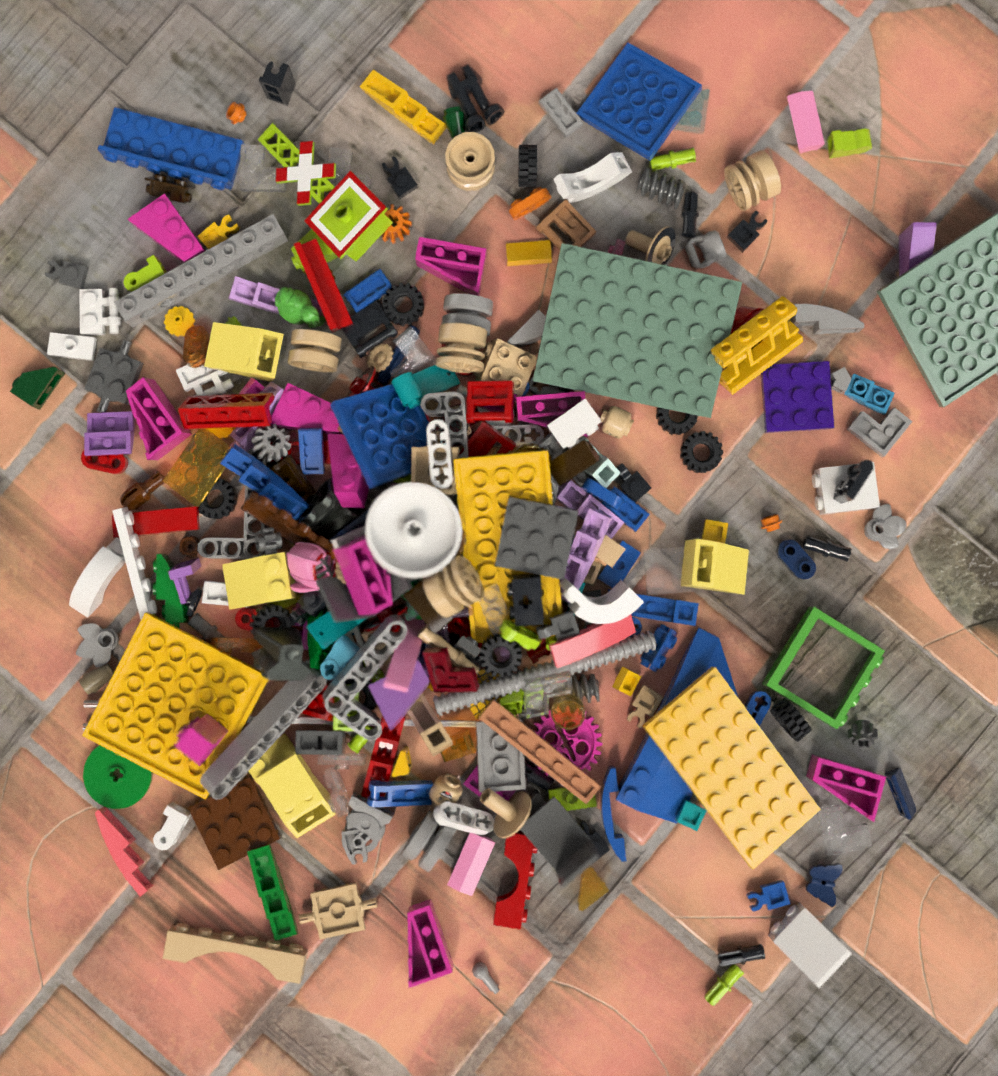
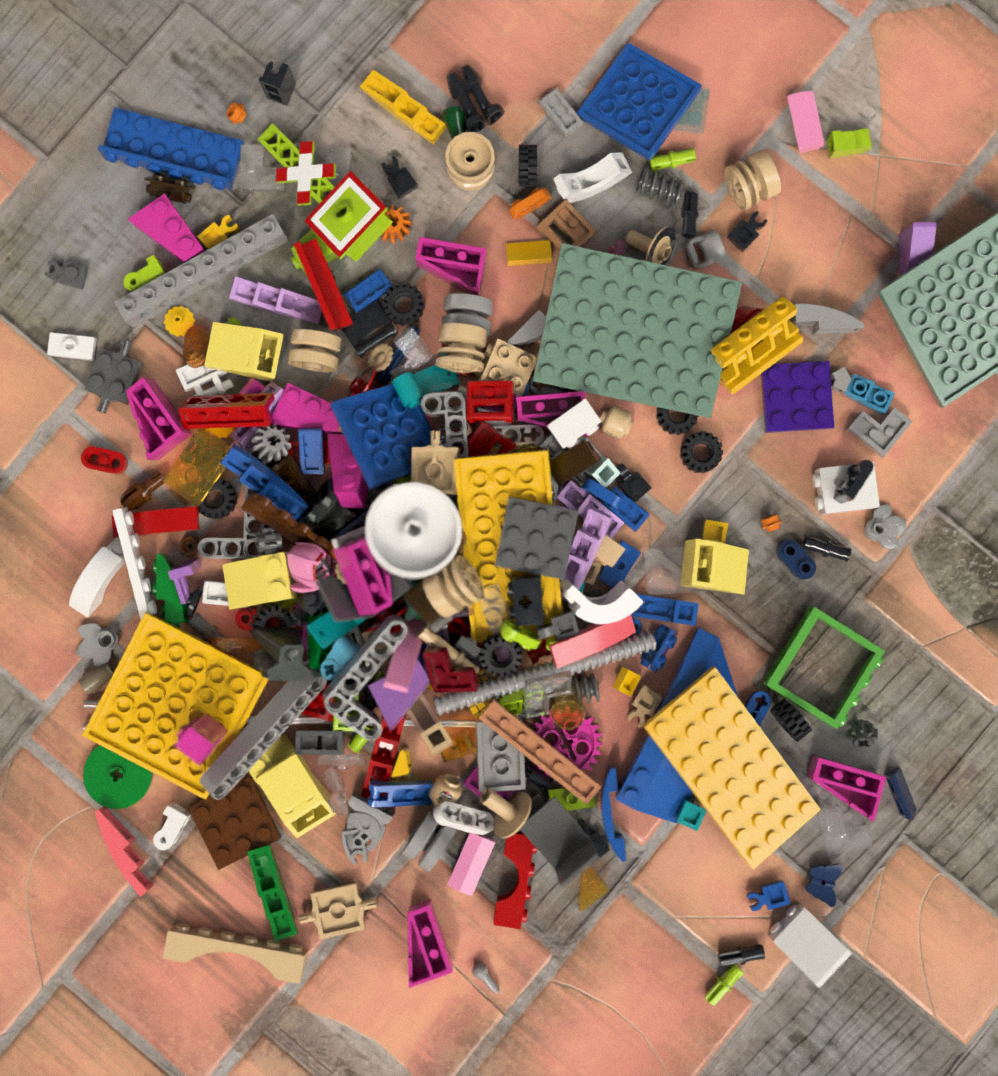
dark green slope [10,367,65,410] -> none
white plate [79,288,121,336] -> none
medium lavender slope [84,411,135,456] -> none
bright green hair [275,287,327,328] -> none
white beam [427,420,453,489] -> none

